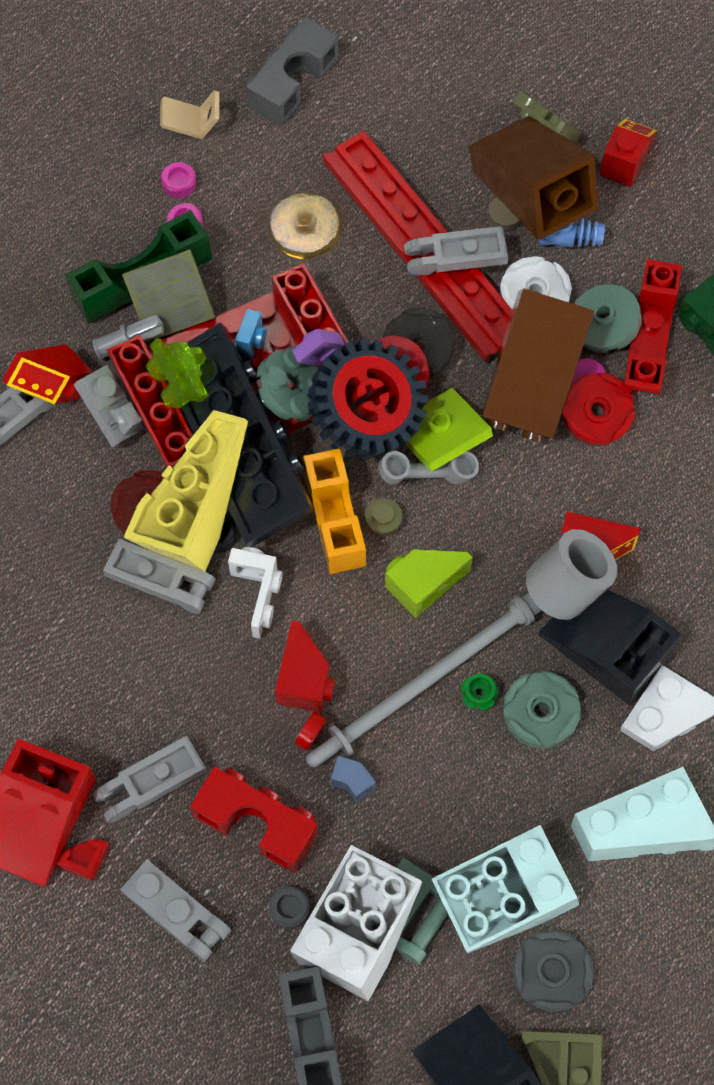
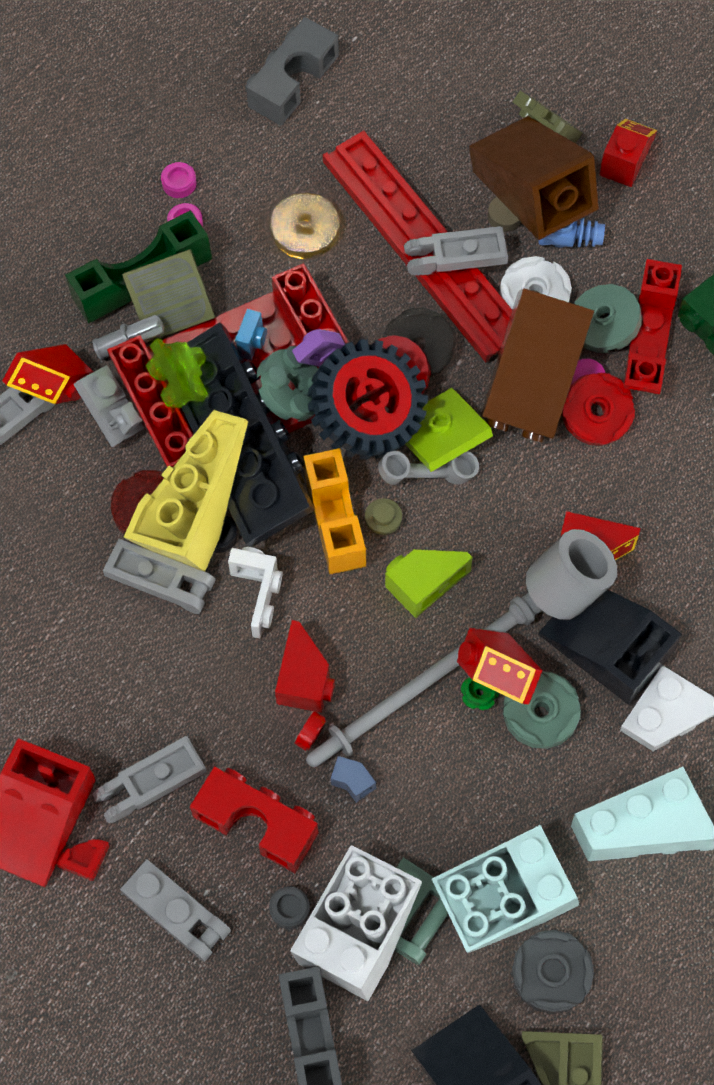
tan bracket [160,90,219,139] -> none
none -> red slope [456,628,543,705]

